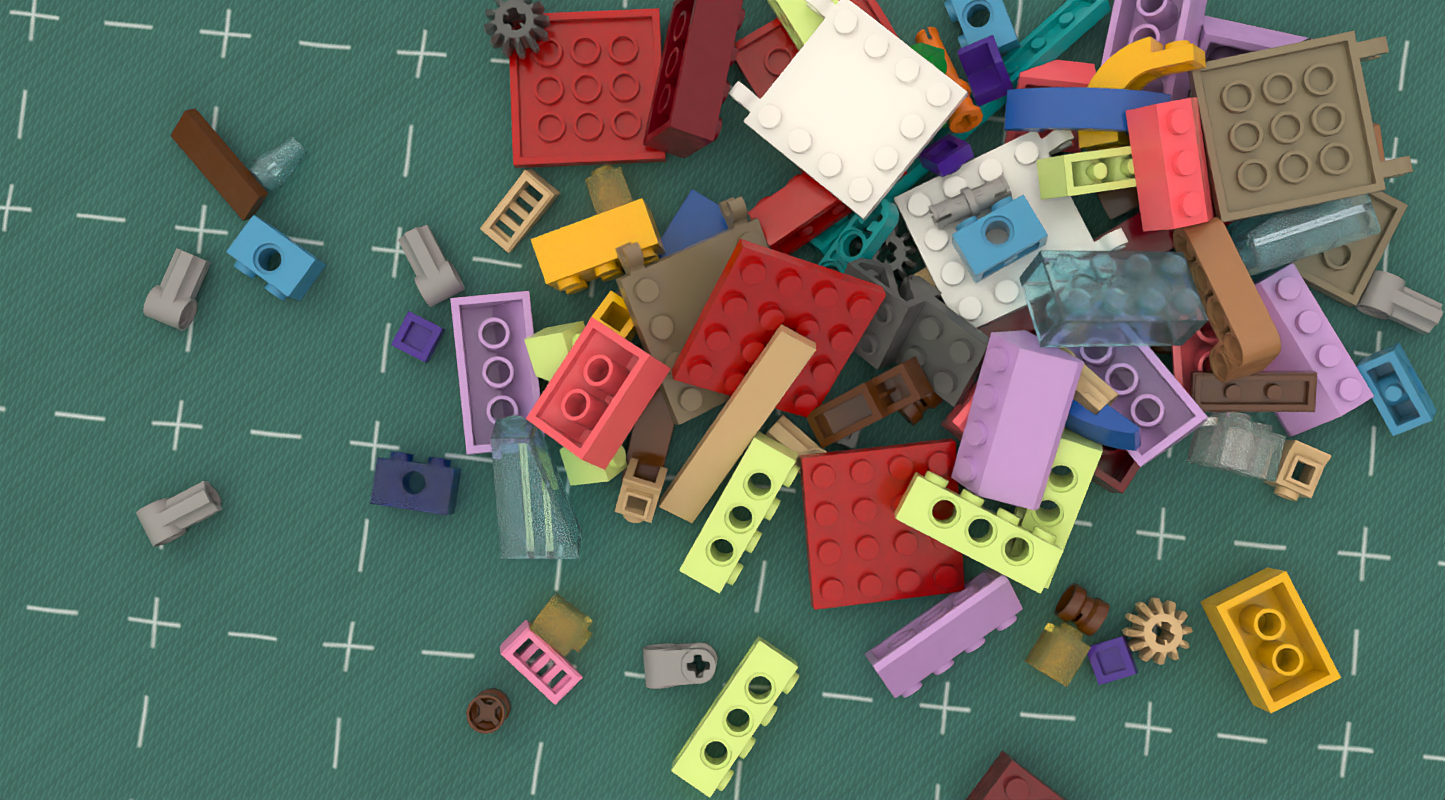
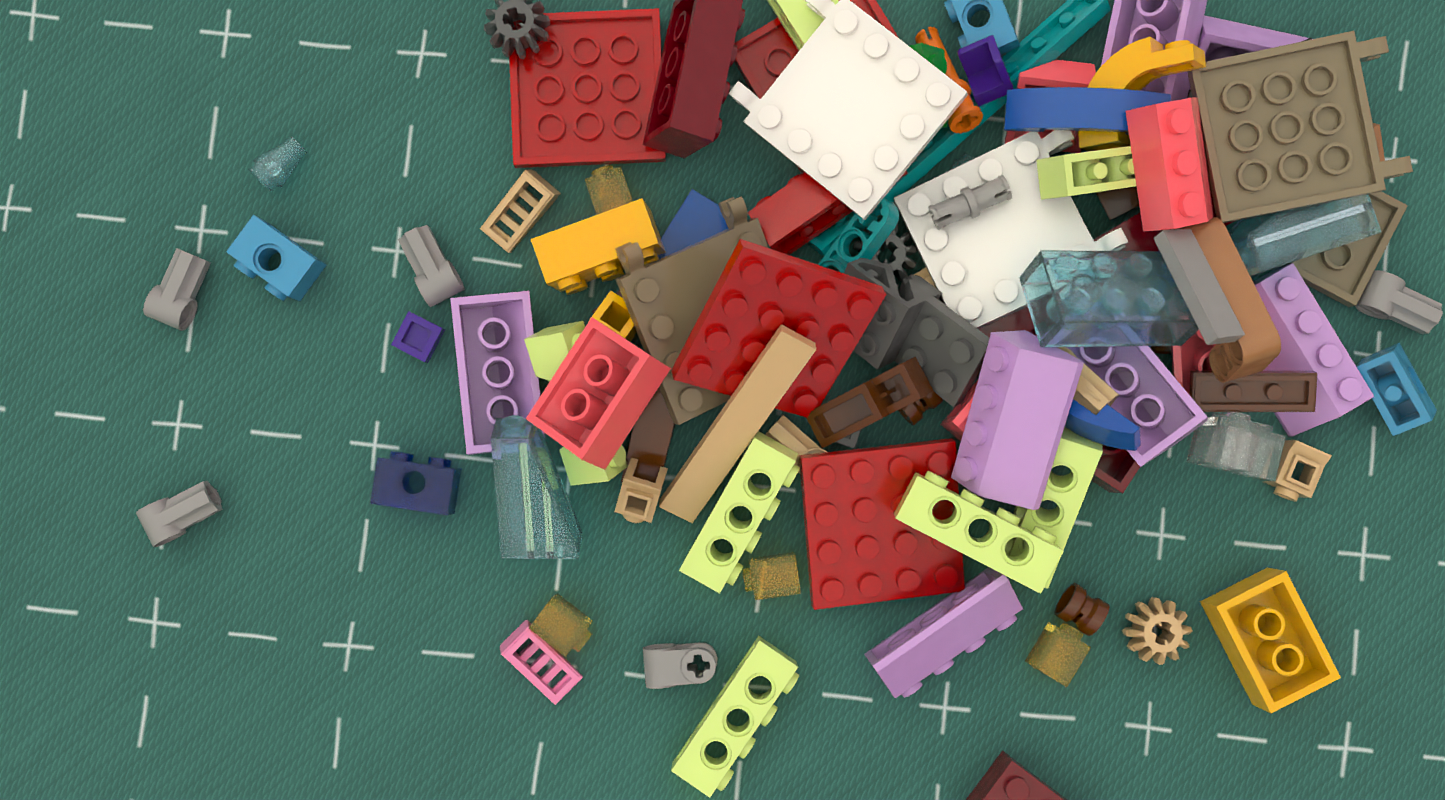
reddish brown tile [170,108,268,221] -> none
reddish brown wheel [466,688,511,734] -> none
dark purple plate [918,134,974,177] -> none
dark azure brick [952,194,1048,284] -> none
dark purple plate [1085,635,1138,685] -> none
none -> clear yellow brick [742,552,801,600]
none -> light grey tile [1154,229,1245,345]

